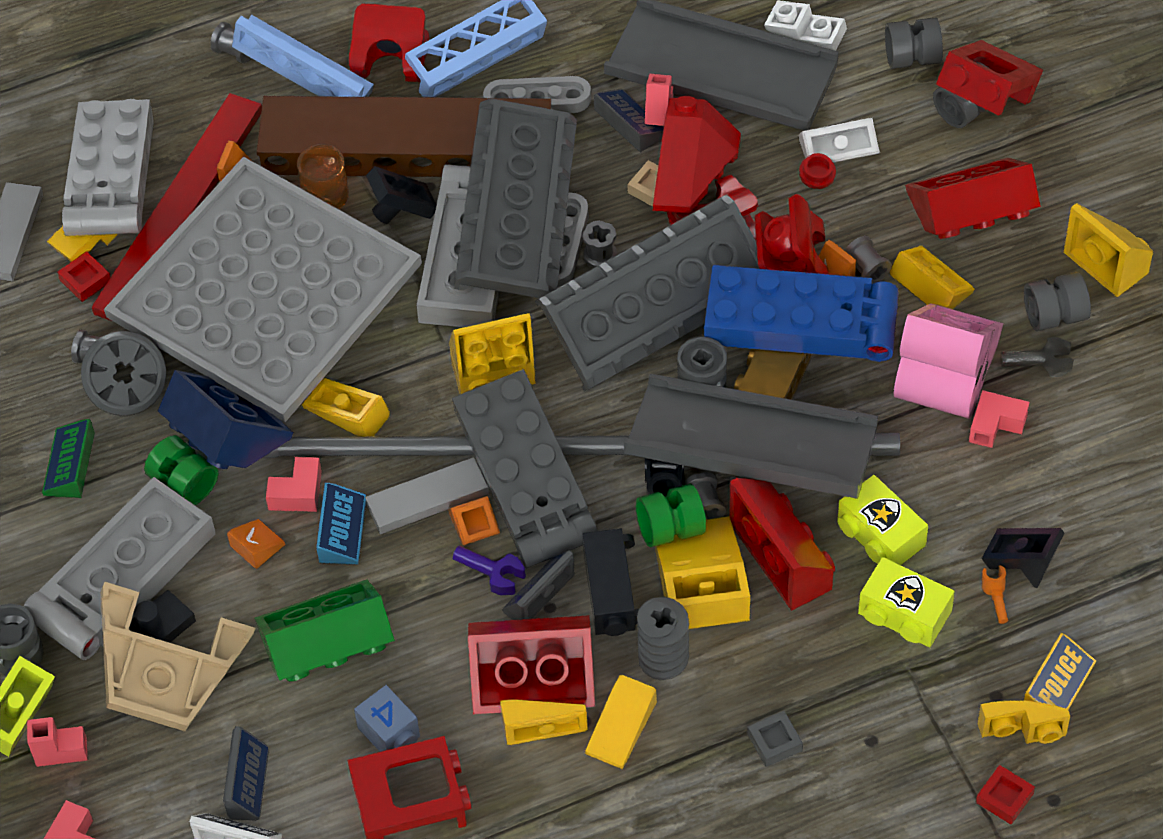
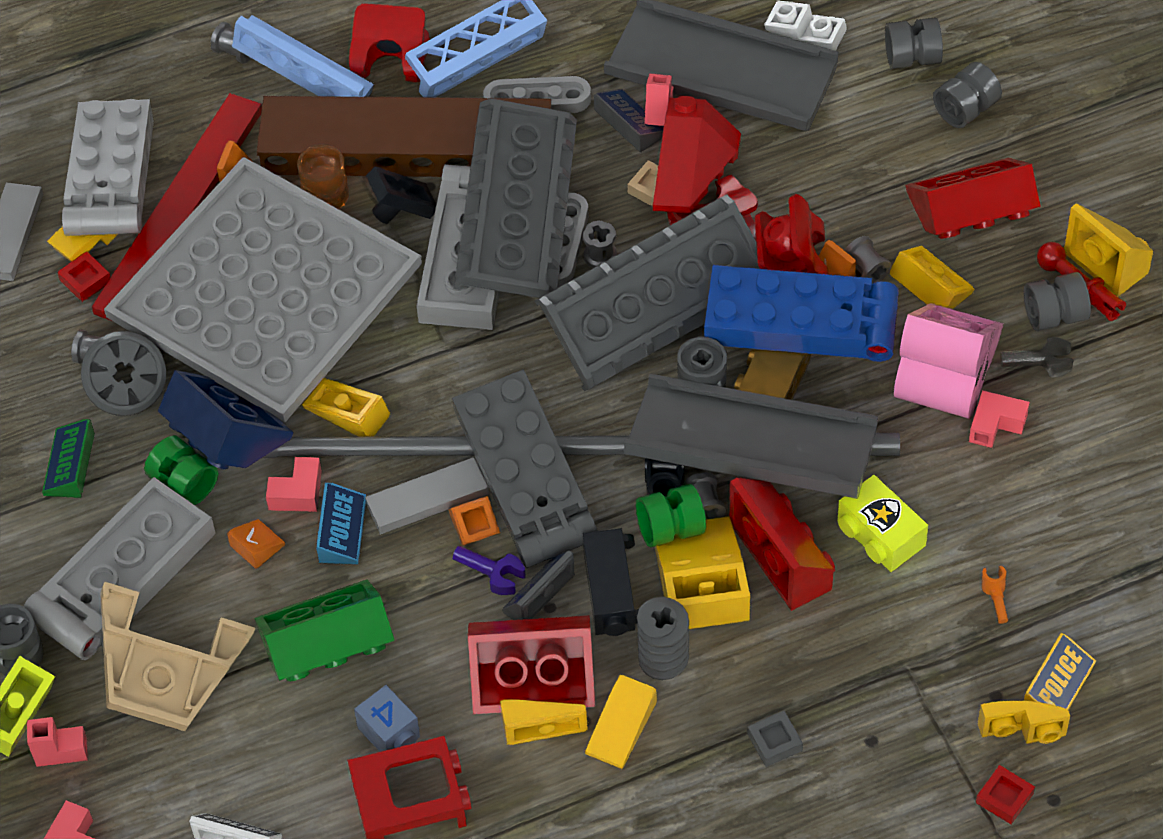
black tile [129,590,196,643] -> none
slope [223,726,269,821] -> none
yellow slope [449,313,536,394] -> none
white slope [798,118,880,163] -> none
red plate [799,153,836,189] -> none
neon yellow brick [858,557,955,648] -> none
red window [936,40,1043,116] -> none
black slope [981,528,1065,588] -> none
none -> red pin [1037,242,1126,321]

